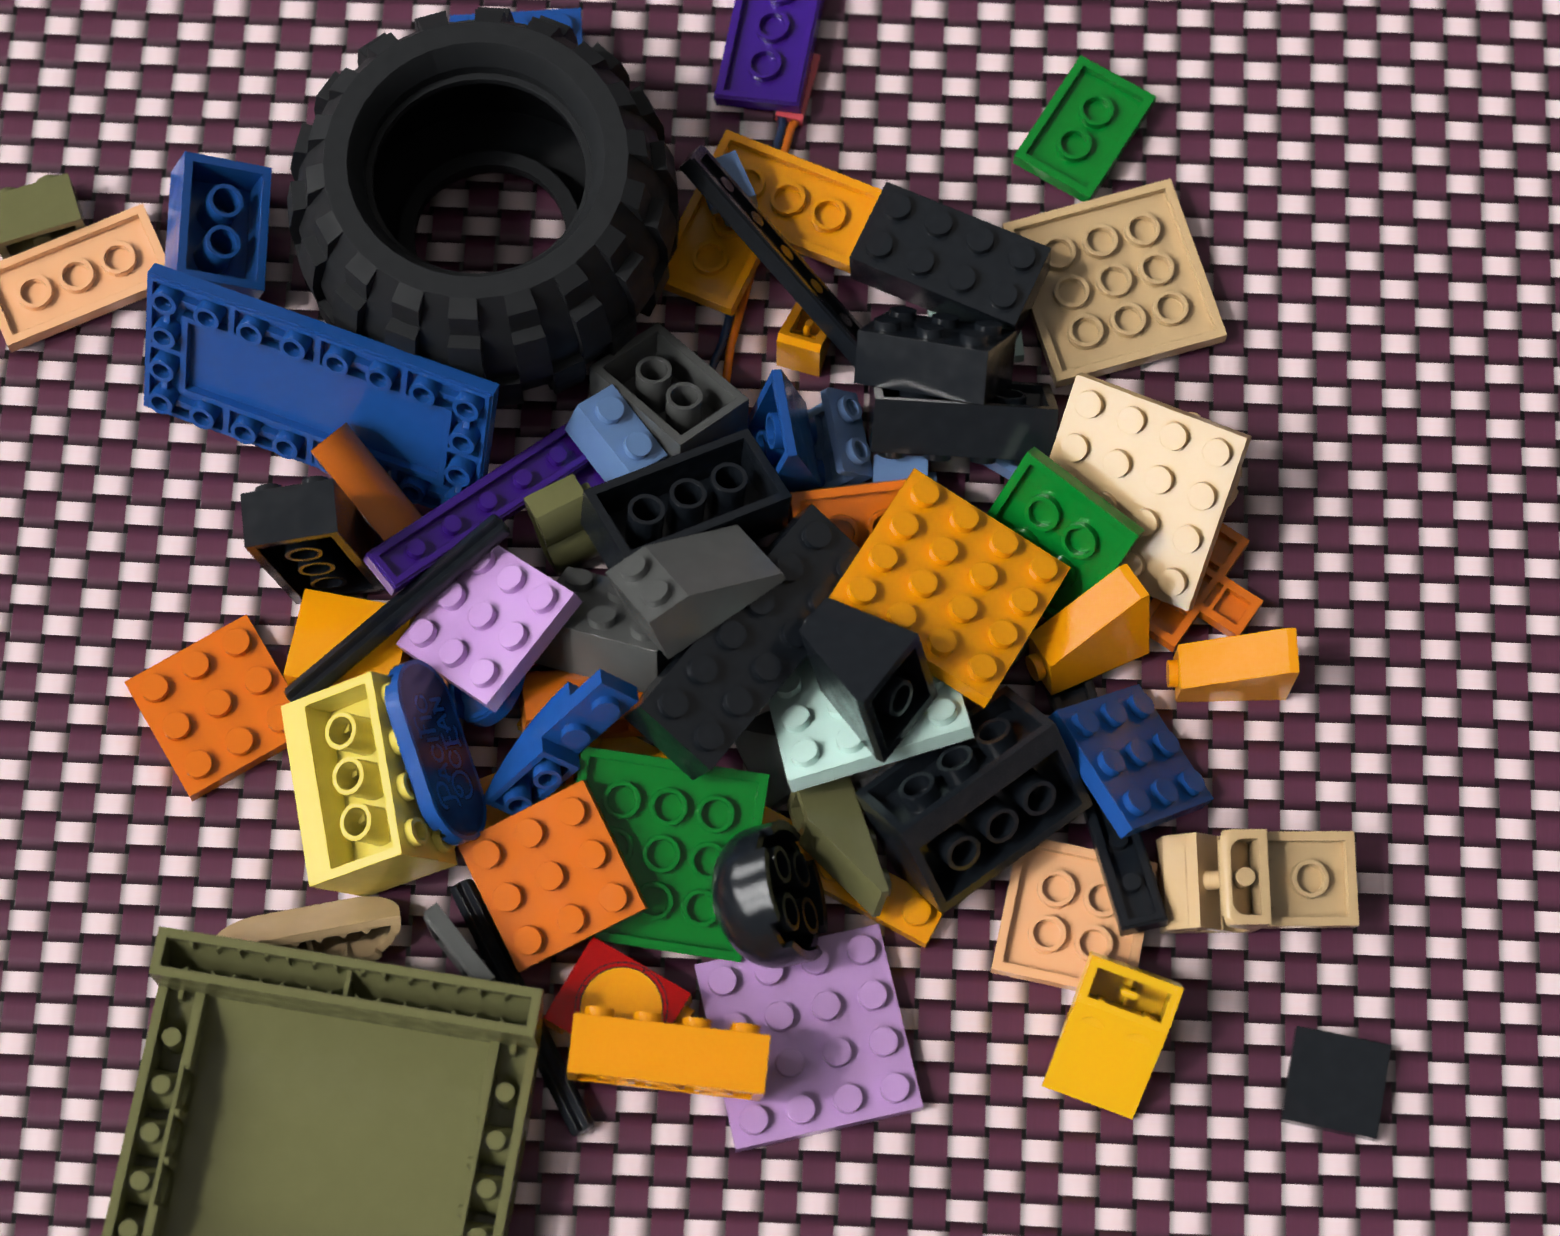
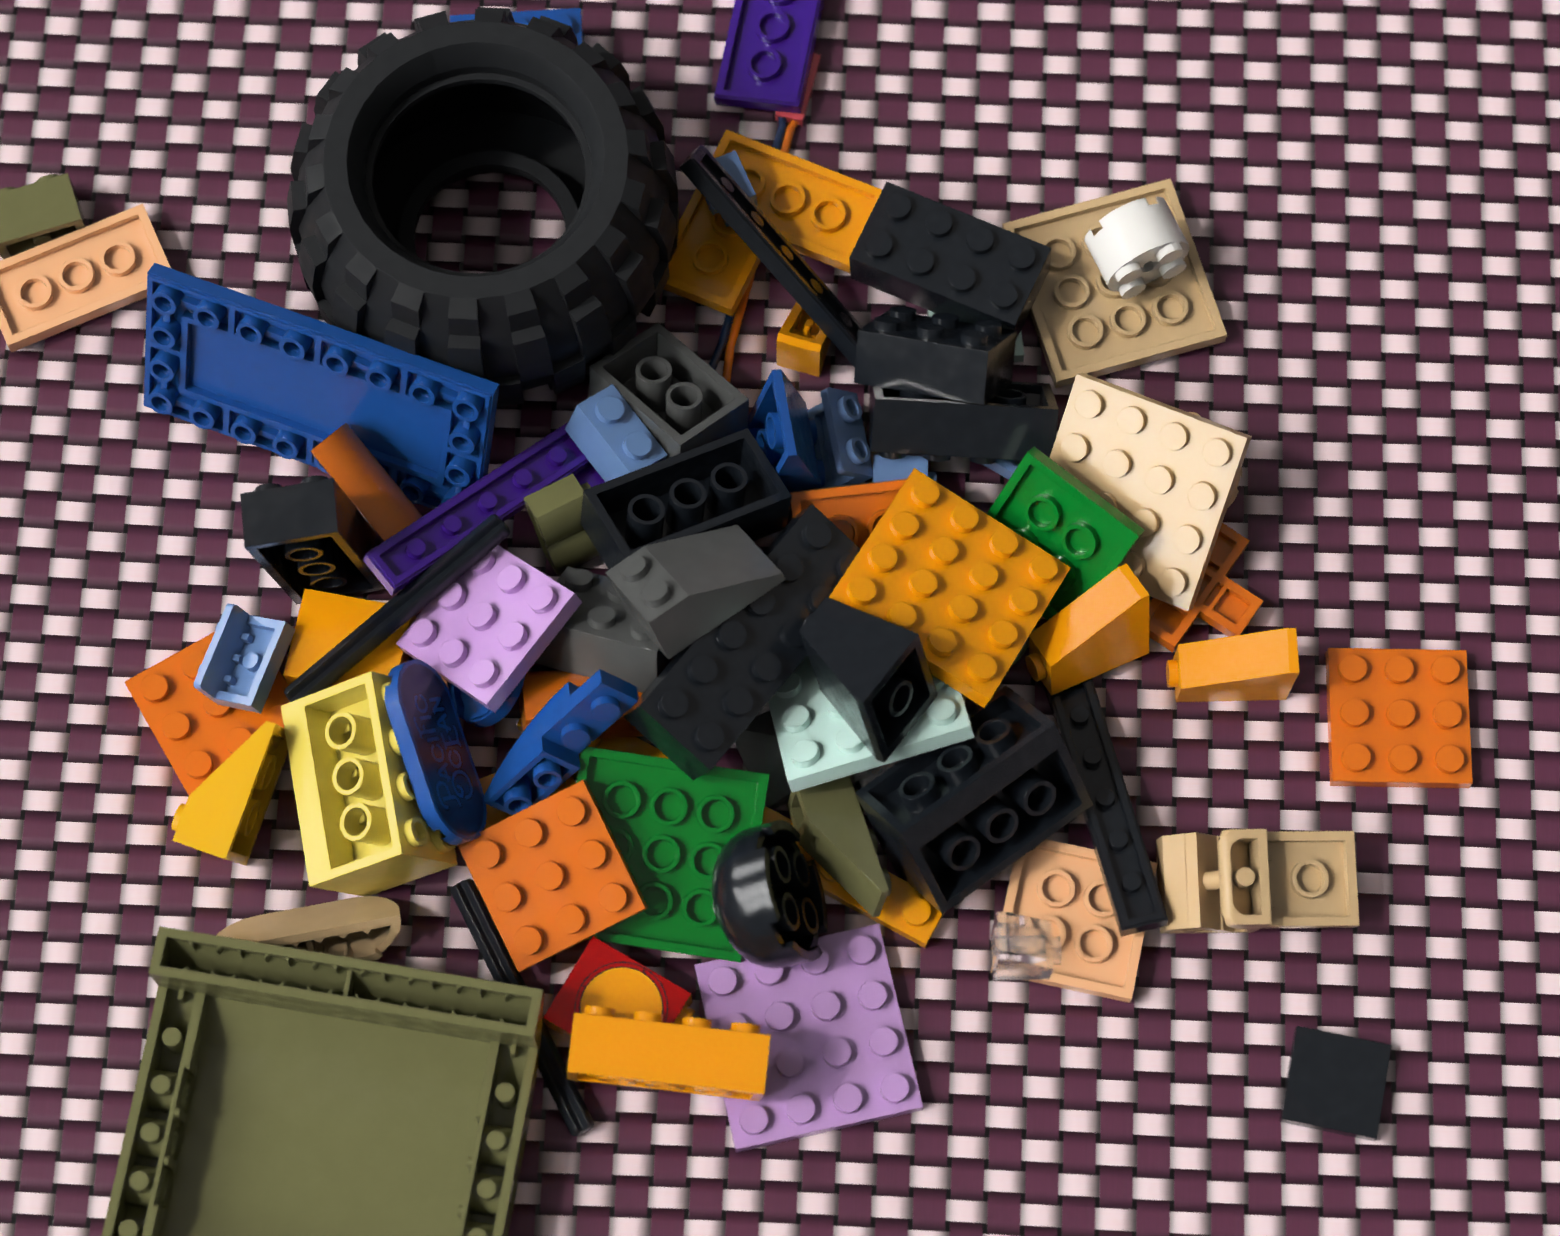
blue brick [164,151,272,299] -> none
dark grey tile [423,903,497,982] -> none
green plate [1013,55,1156,202] -> none
yellow slope [1042,951,1184,1119] -> none
blue plate [1048,684,1214,839] -> none
none -> yellow slope [171,721,288,866]
none -> medium blue bracket [193,603,296,713]
none -> clear slope [991,912,1061,980]
none -> white brick [1084,197,1190,299]
none -> orange plate [1325,648,1473,788]

